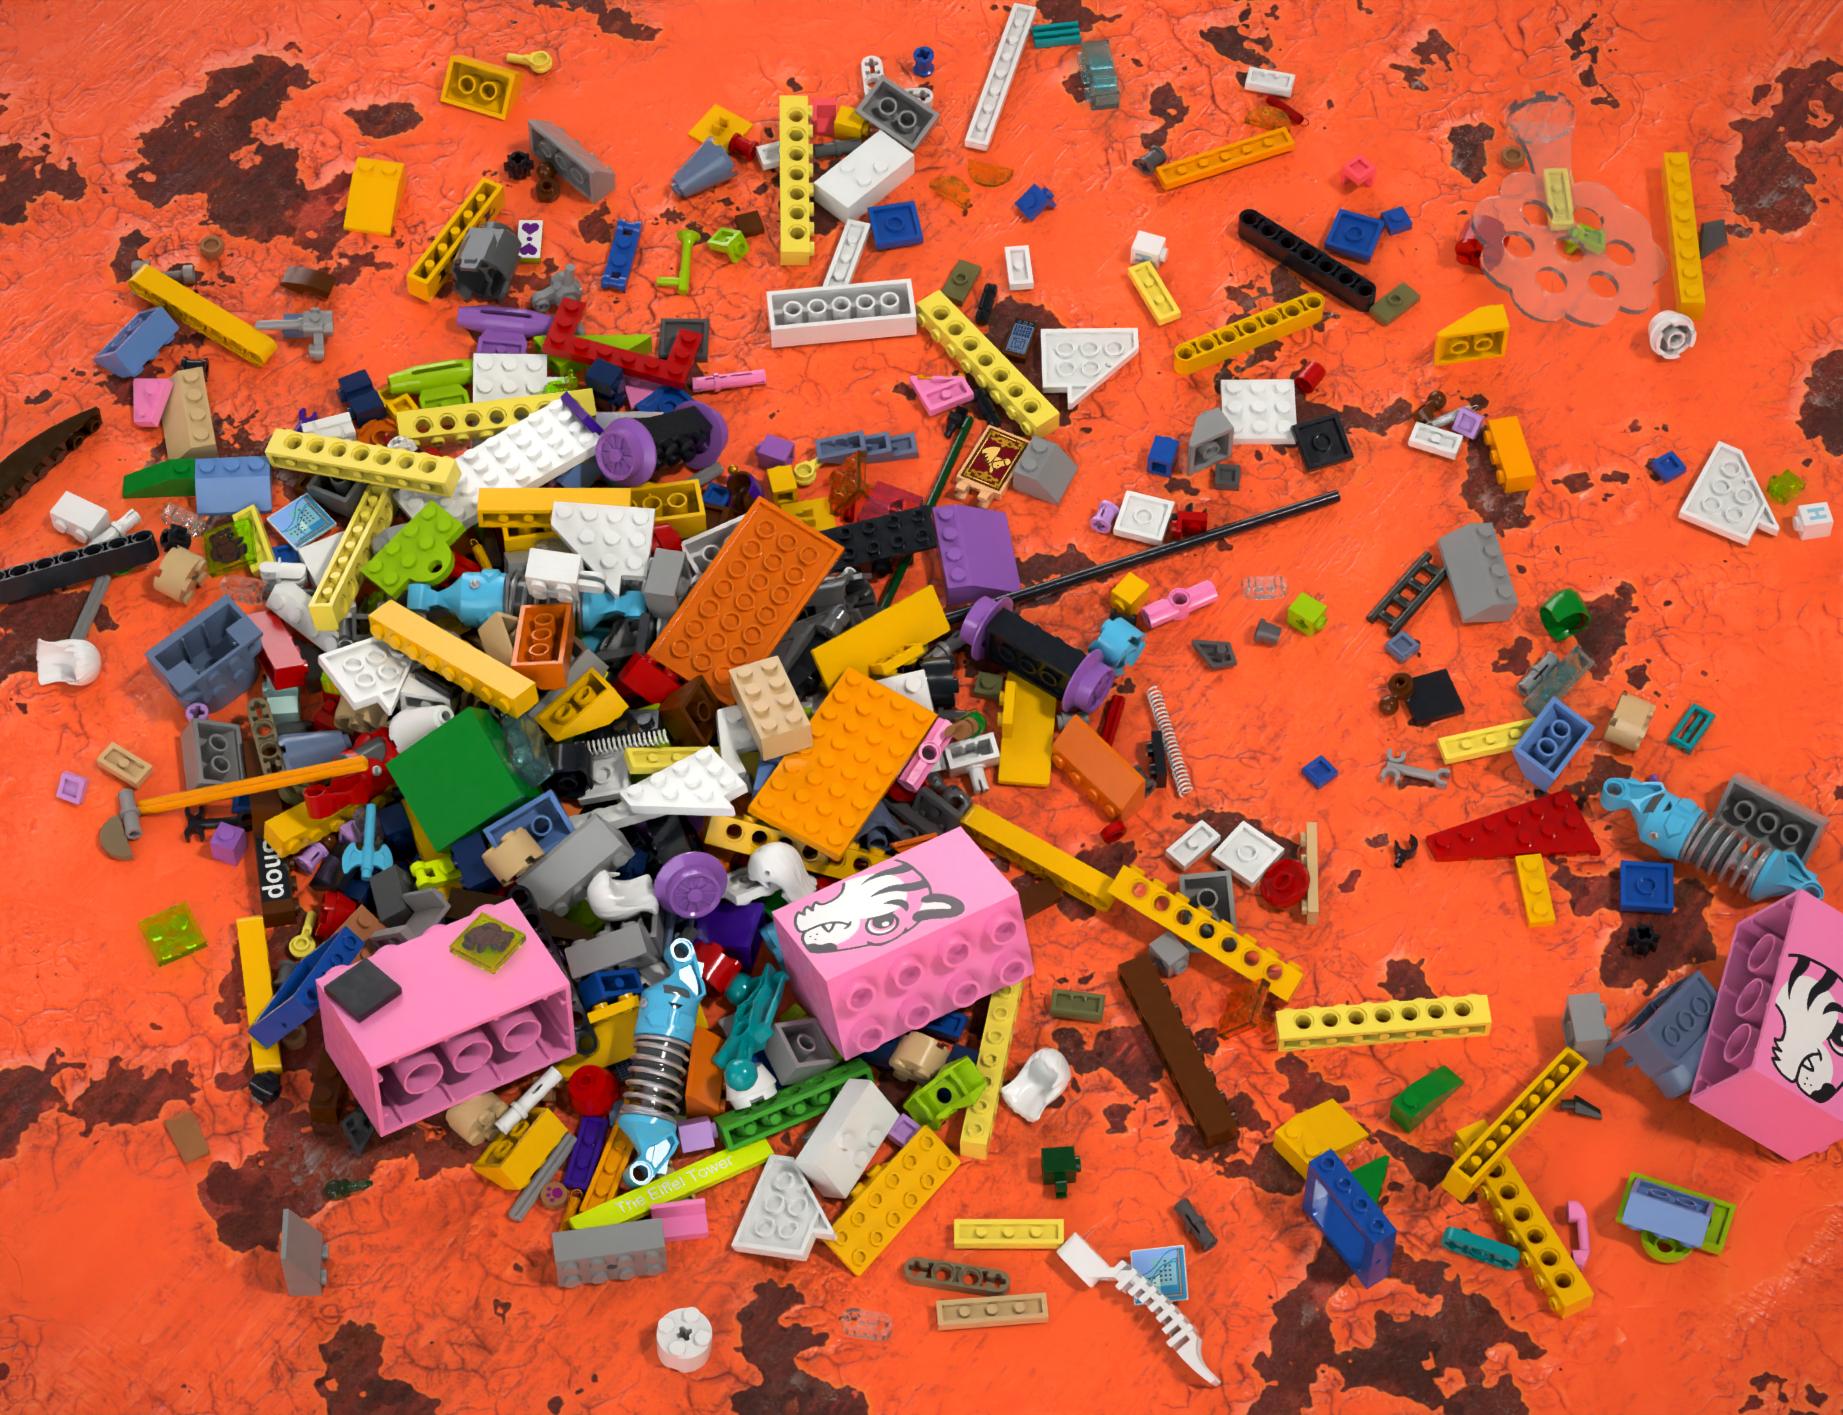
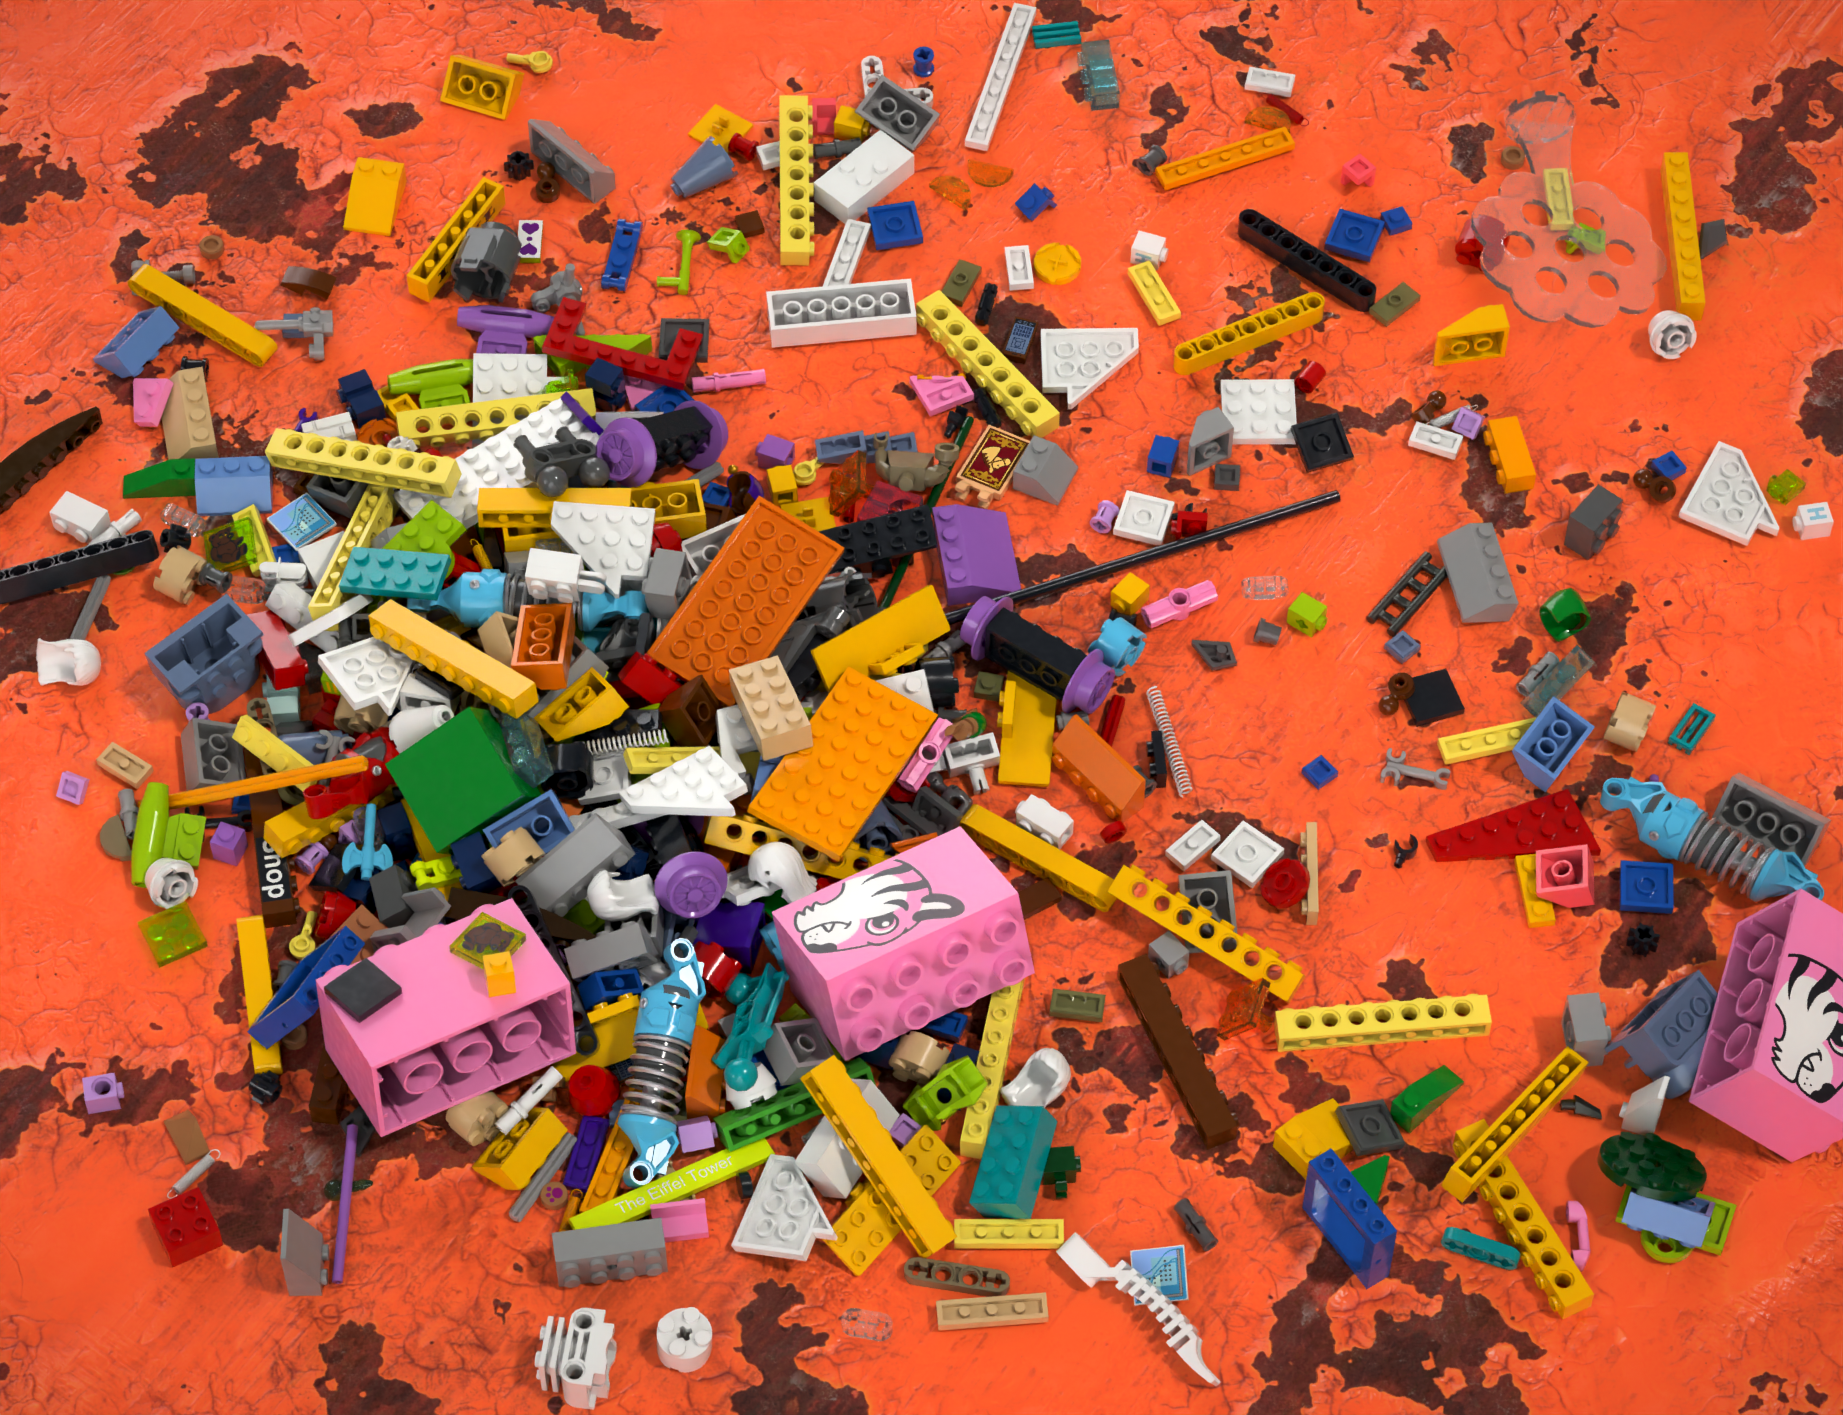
none -> lavender brick [82,1073,124,1114]
none -> lime plate [131,782,206,888]
none -> white cone [145,858,198,910]
none -> red brick [148,1187,223,1267]
none -> white piece [167,1149,220,1199]
none -> dark grey bush [199,563,233,594]
none -> light yellow plate [232,715,317,791]
none -> white beam [288,594,374,647]
none -> light grey bar [315,730,355,787]
none -> medium lavender piece [332,1124,358,1284]
none -> teal plate [339,547,451,601]
none -> yellow brick [482,951,516,998]
none -> dark grey piece [513,426,610,497]
none -> white piece [535,1308,617,1410]
none -> black tile [736,1171,753,1199]
none -> yellow brick [800,1055,957,1258]
none -> dark tan torso [873,433,959,491]
none -> teal brick [969,1105,1058,1219]
none -> white brick [1015,794,1074,849]
none -> yellow tile [1034,242,1081,285]
none -> dark grey tile [1335,1099,1406,1156]
none -> coral slope [1536,844,1595,908]
none -> dark grey brick [1564,484,1623,560]
none -> dark green plate [1597,1132,1707,1202]
none -> white slope [1619,1076,1670,1135]
none -> reddish brown plate [1633,469,1676,503]

